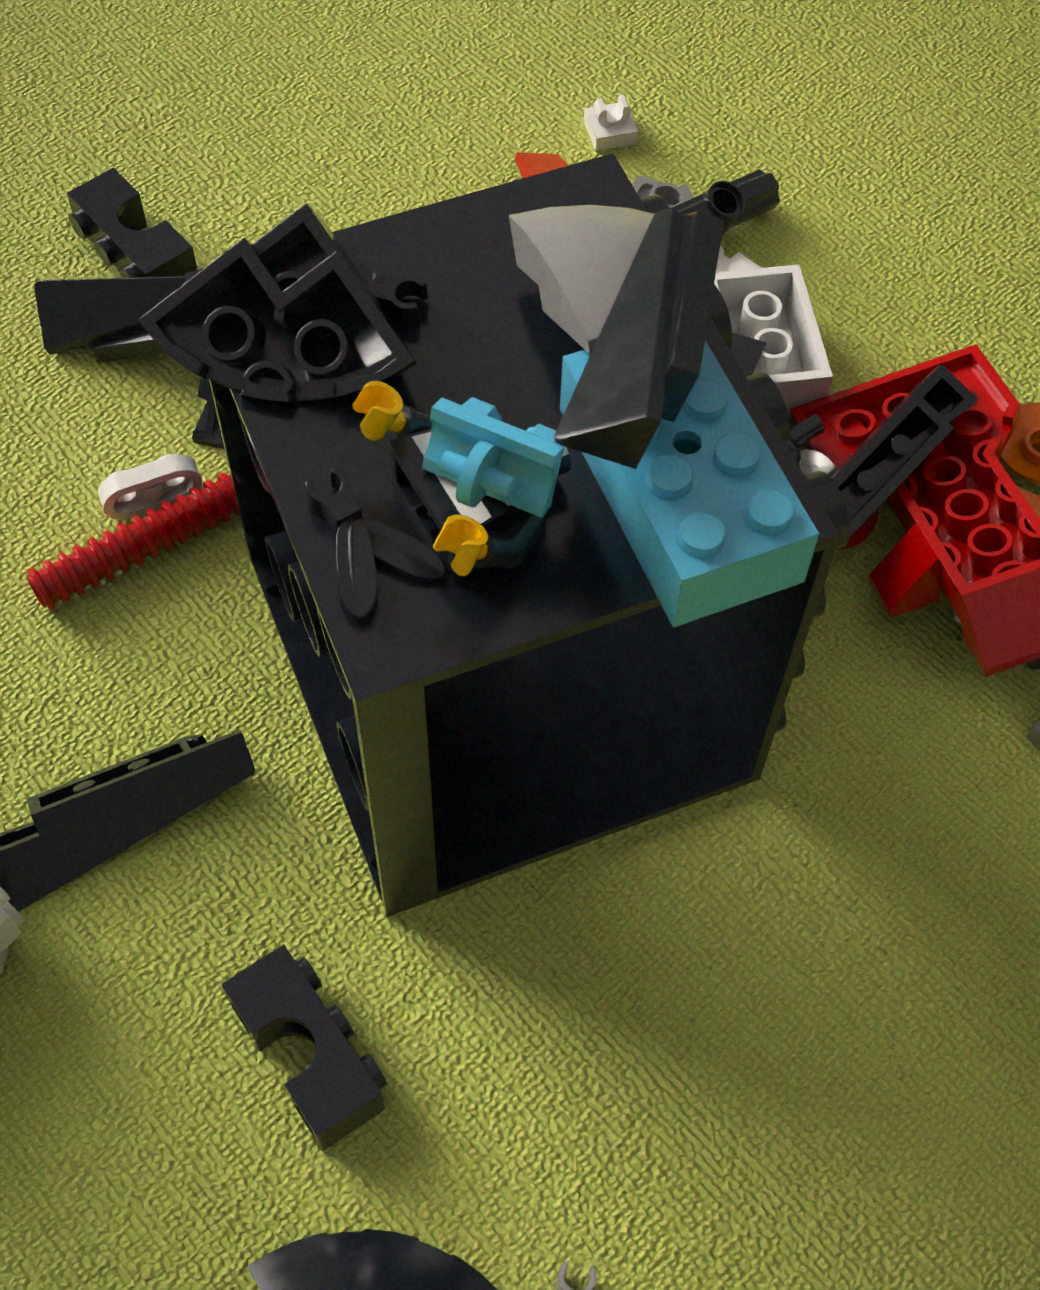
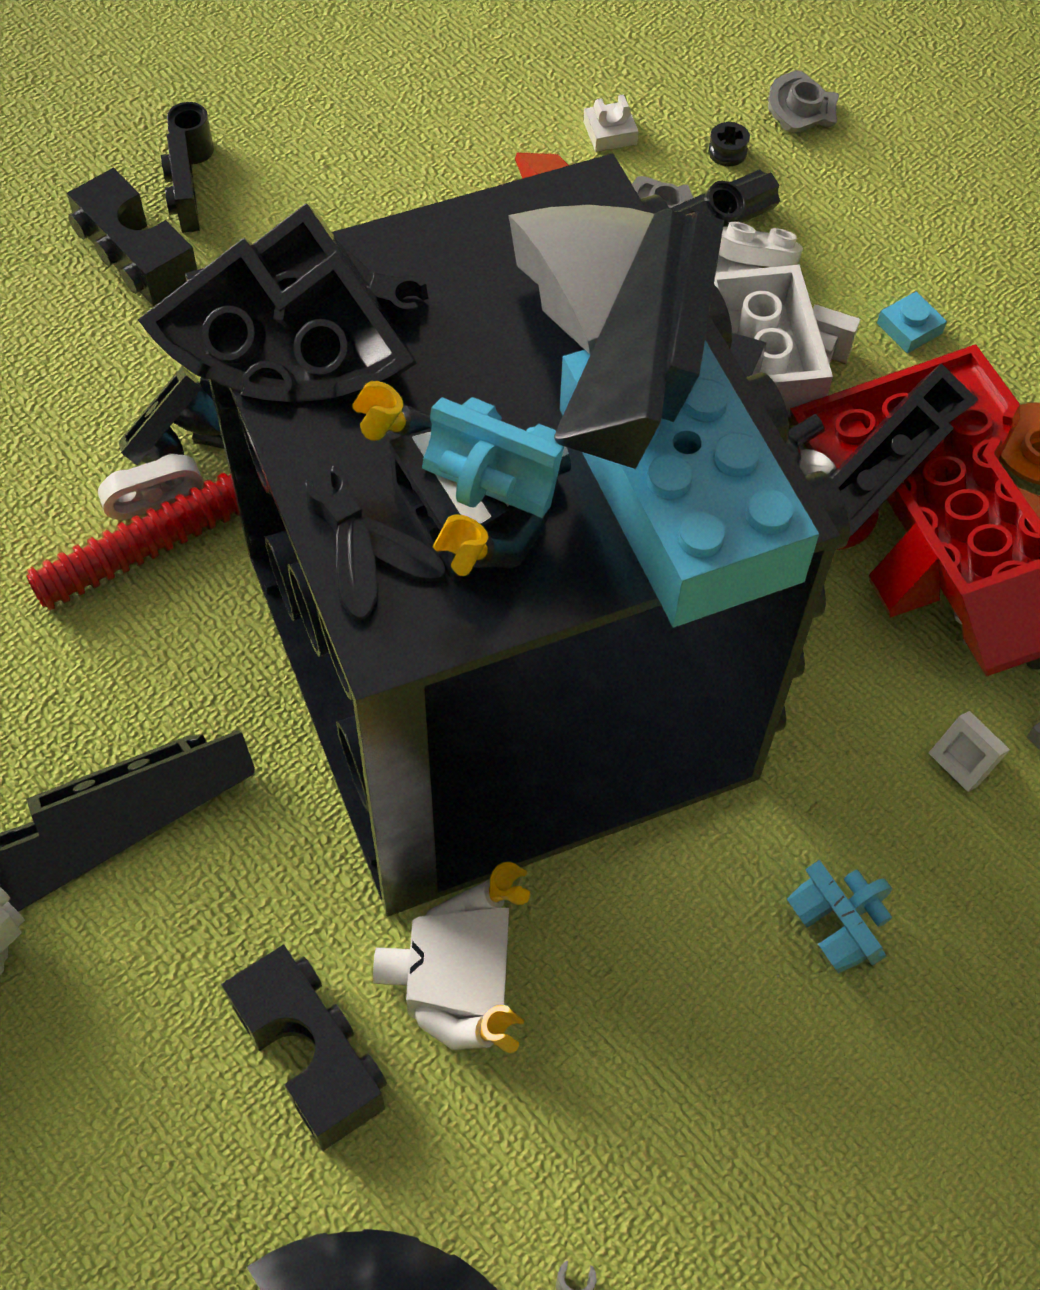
black wedge [34,276,187,362] -> none
none -> black tile [118,366,222,465]
none -> black plate [161,102,214,233]
none -> torso [373,862,530,1053]
none -> black bush [708,122,750,166]
none -> white plate [719,222,803,267]
none -> light grey animal [768,70,839,133]
none -> medium azure hips [787,860,892,973]
none -> white tile [813,304,860,365]
none -> medium azure plate [877,291,947,354]
none -> white tile [929,711,1010,792]

